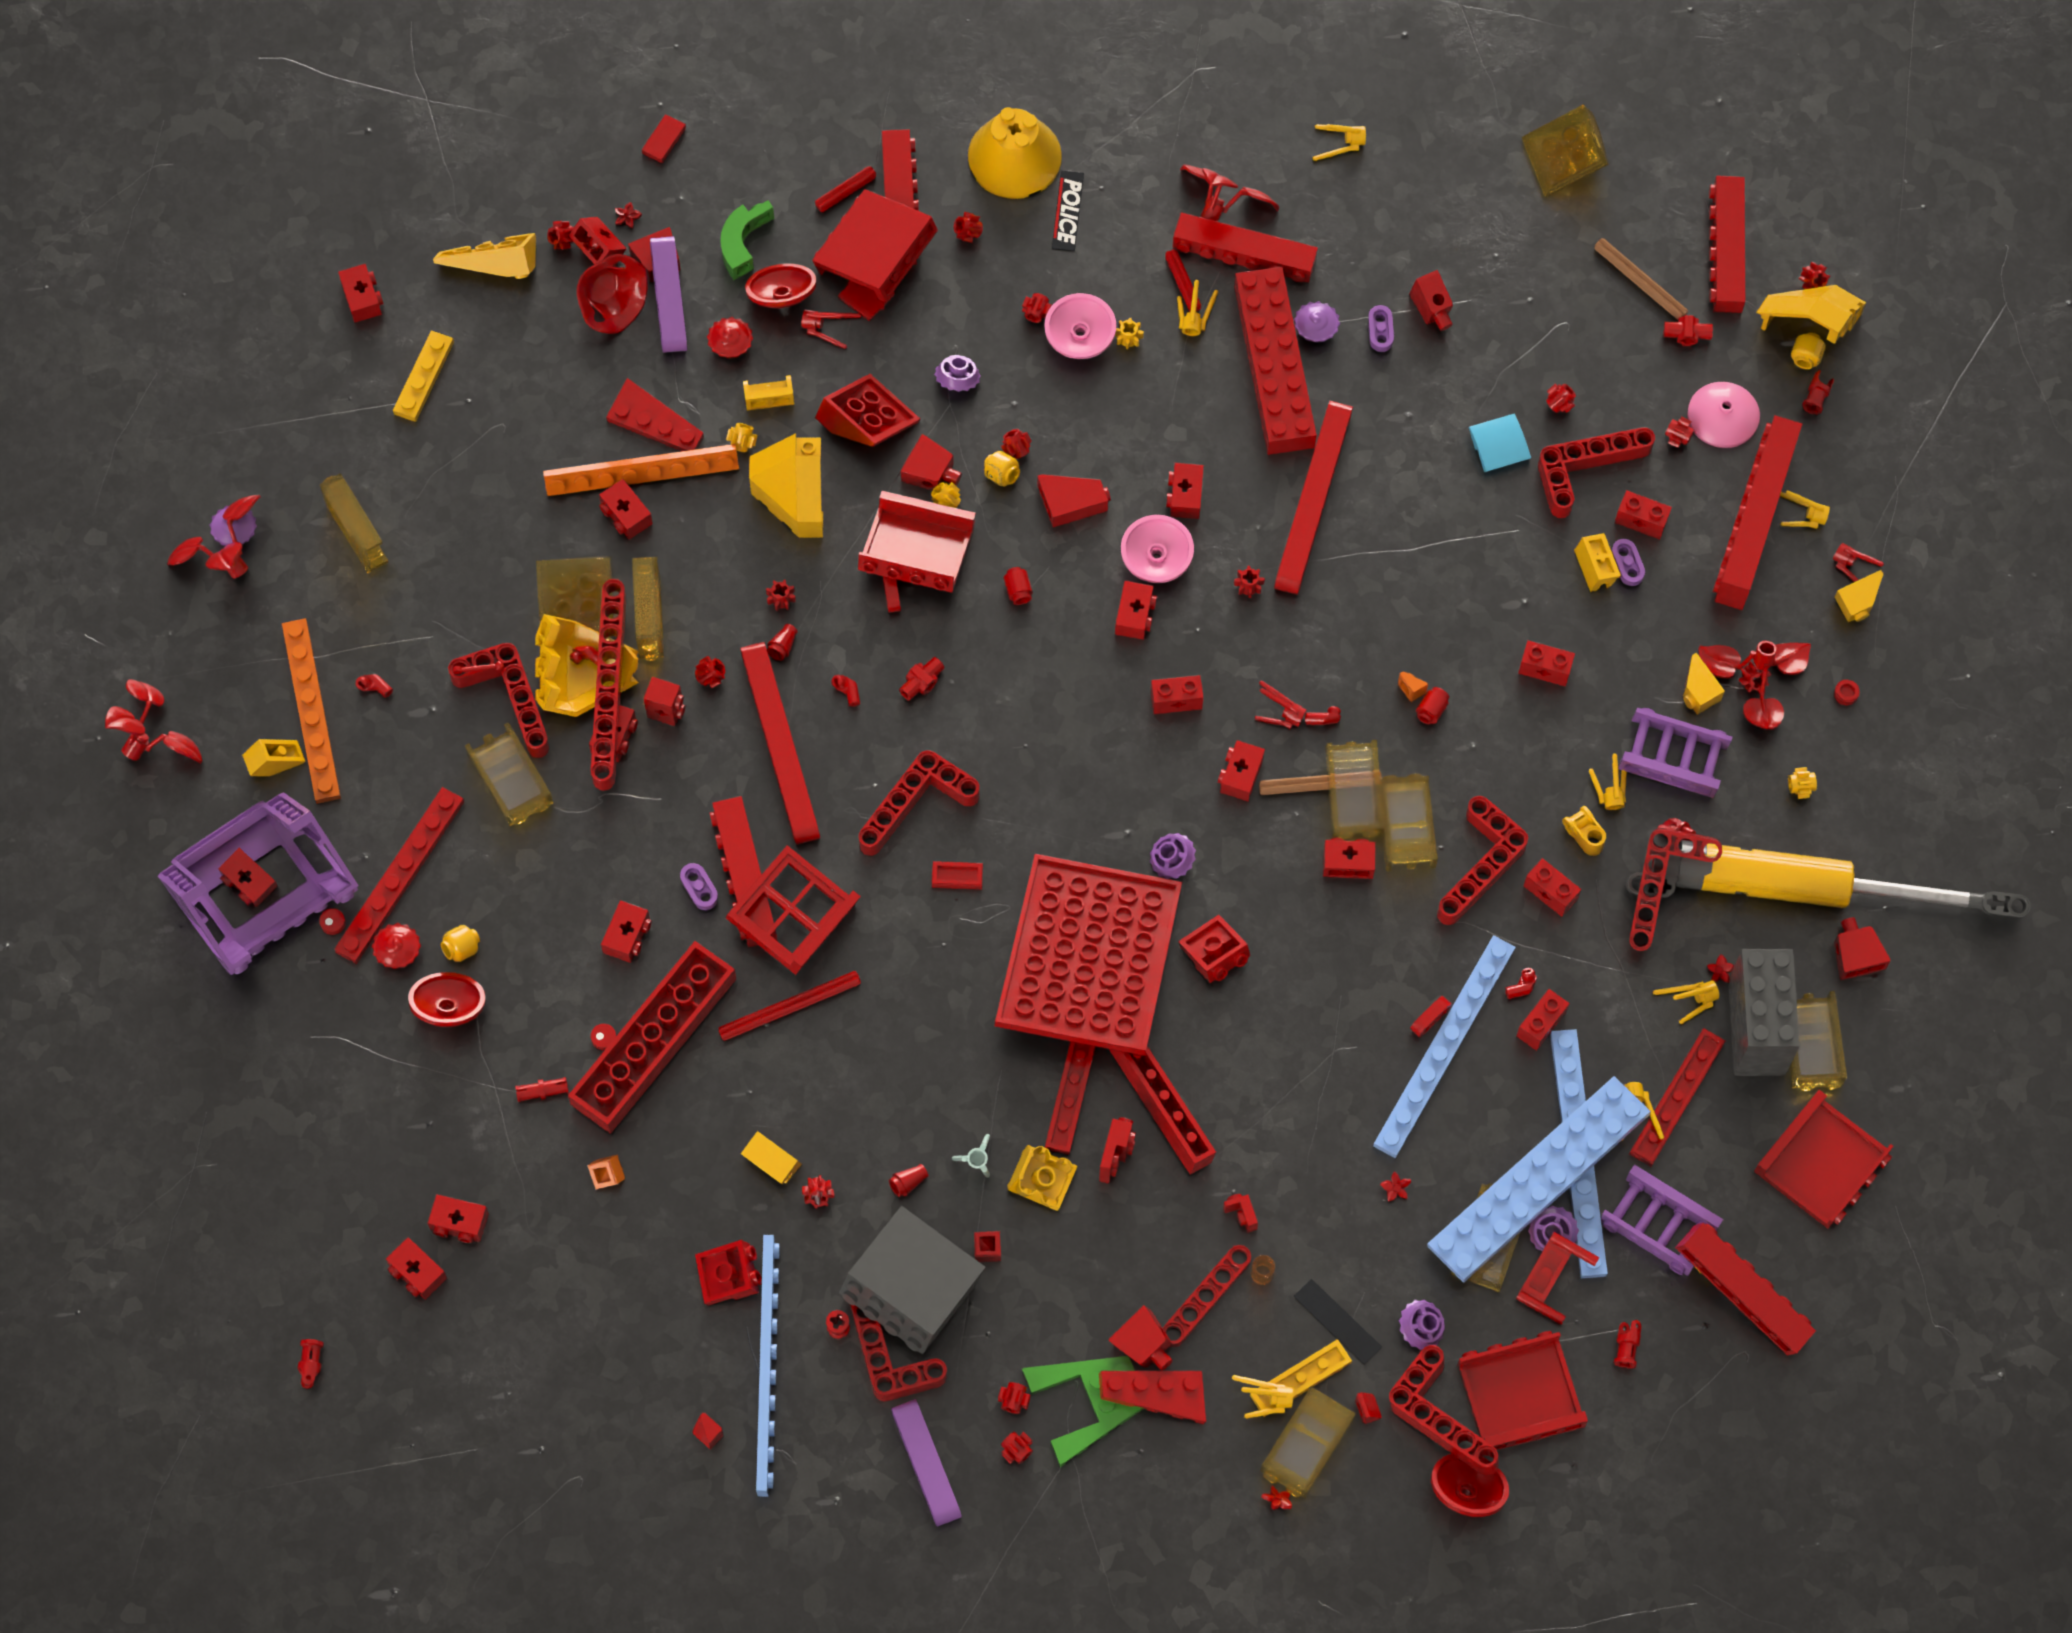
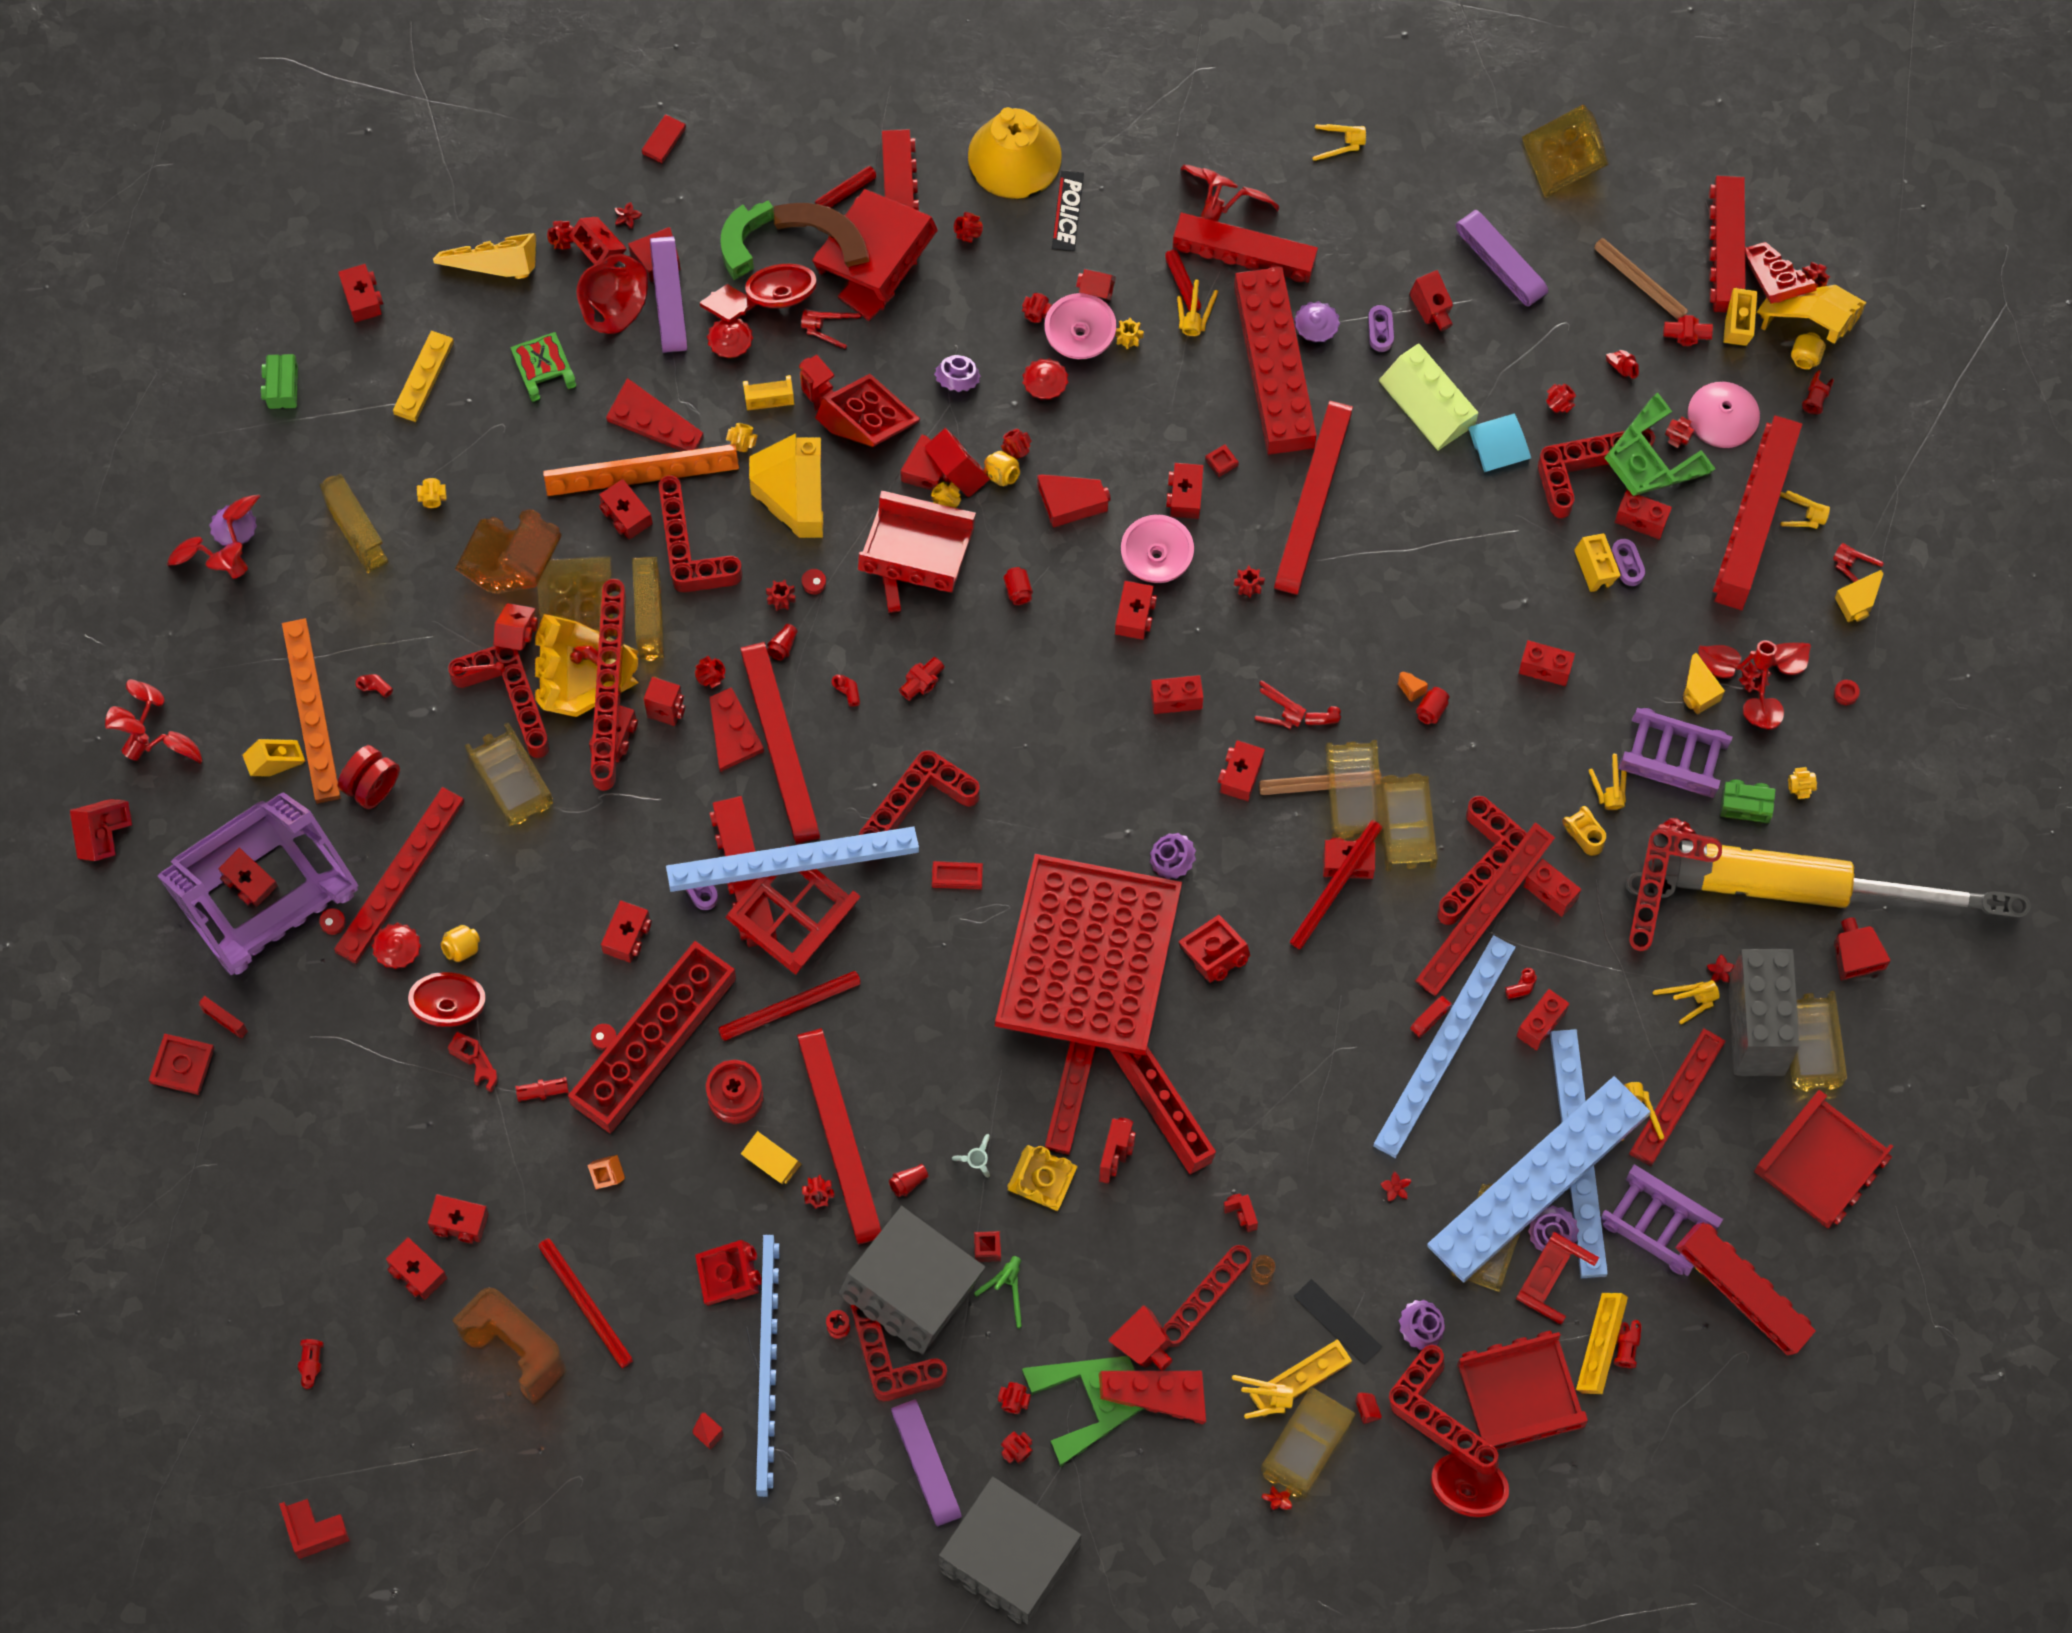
none -> red panel [70,799,132,861]
none -> red plate [149,1033,215,1095]
none -> red tile [199,996,248,1038]
none -> bright green brick [261,354,298,409]
none -> red panel [279,1499,350,1559]
none -> red wheel [337,745,400,810]
none -> yellow gear [417,478,446,508]
none -> red piece [448,1032,498,1092]
none -> clear orange windscreen [452,1287,565,1404]
none -> clear orange windscreen [455,509,562,594]
none -> red brick [493,603,538,650]
none -> flag [510,332,577,402]
none -> red axle [539,1238,633,1368]
none -> red beam [659,475,743,592]
none -> light blue plate [666,827,919,892]
none -> piece [700,284,757,323]
none -> red wheel [706,1060,764,1124]
none -> red wing [709,687,764,772]
none -> reddish brown tile [774,203,870,267]
none -> red beam [797,1028,882,1245]
none -> red window [799,354,834,411]
none -> red tile [802,569,826,595]
none -> red panel [925,428,990,497]
none -> dark grey brick [939,1476,1081,1625]
none -> bright green plant [974,1256,1022,1328]
none -> red piece [1022,358,1069,399]
none -> red brick [1076,269,1116,300]
none -> red tile [1205,444,1239,478]
none -> red axle [1290,820,1382,949]
none -> yellowish green slope [1379,343,1478,450]
none -> red plate [1415,822,1555,996]
none -> medium lavender beam [1455,210,1548,307]
none -> yellow plate [1576,1293,1628,1394]
none -> bright green wing [1604,393,1715,496]
none -> red piece [1606,350,1639,379]
none -> bright green brick [1720,780,1775,823]
none -> yellow slope [1723,288,1757,346]
none -> wing [1745,242,1817,304]

